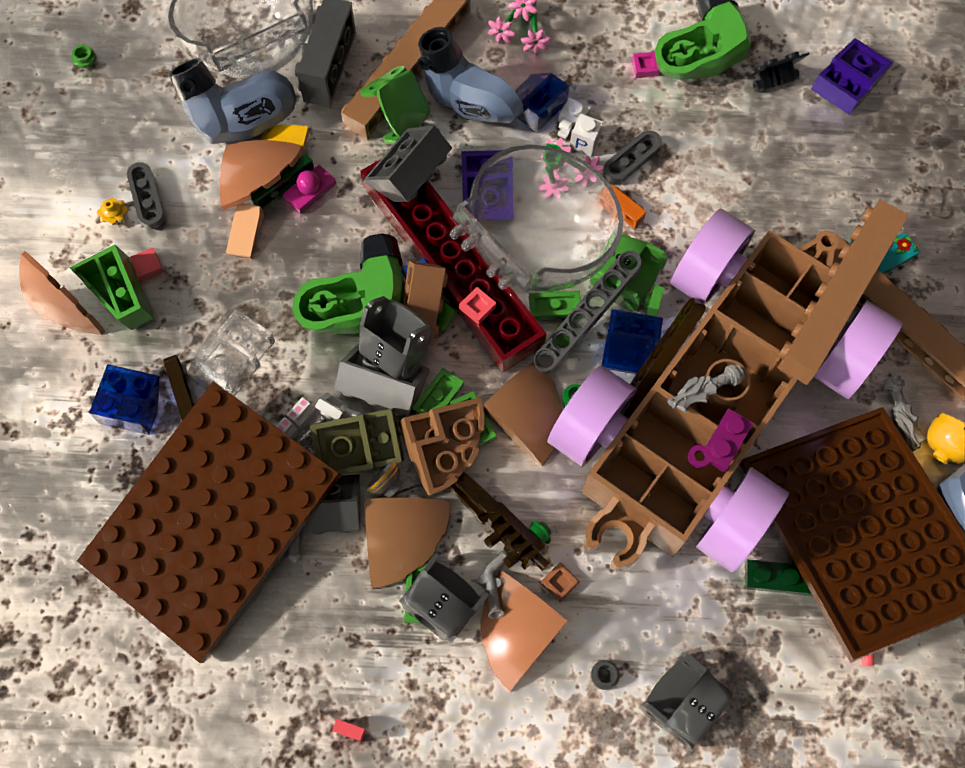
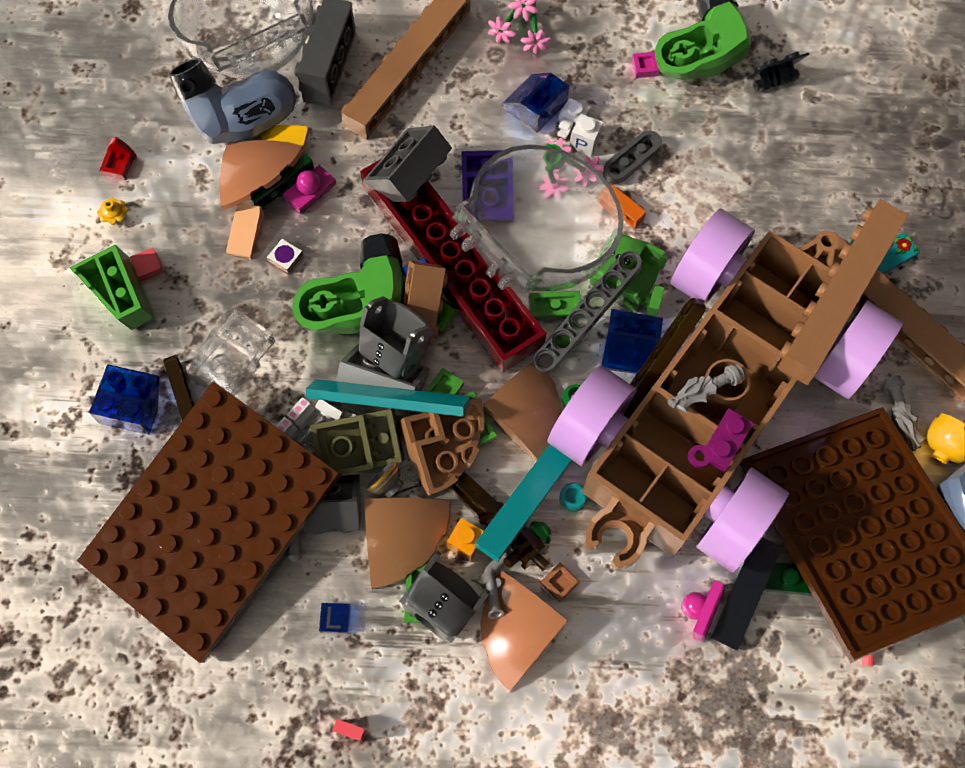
nougat brick [19,251,105,335] -> none
bright green plate [72,45,96,68] -> none
dark grey plate [127,162,165,229] -> none
bright green piece [360,66,430,144] -> none
sand blue piece [418,27,524,123] -> none
coral tile [459,287,496,325] -> none
dark grey plate [591,660,620,690] -> none
dark grey piece [639,652,733,750] -> none
dark purple slope [811,38,893,115] -> none
none -> red tile [99,137,137,180]
none -> tile [267,239,303,274]
none -> teal tile [306,379,470,416]
none -> clear blue tile [319,603,351,634]
none -> light orange brick [447,518,484,562]
none -> teal tile [474,444,572,562]
none -> teal tile [559,483,587,512]
none -> dark pink tile [681,580,724,642]
none -> black tile [711,537,783,651]

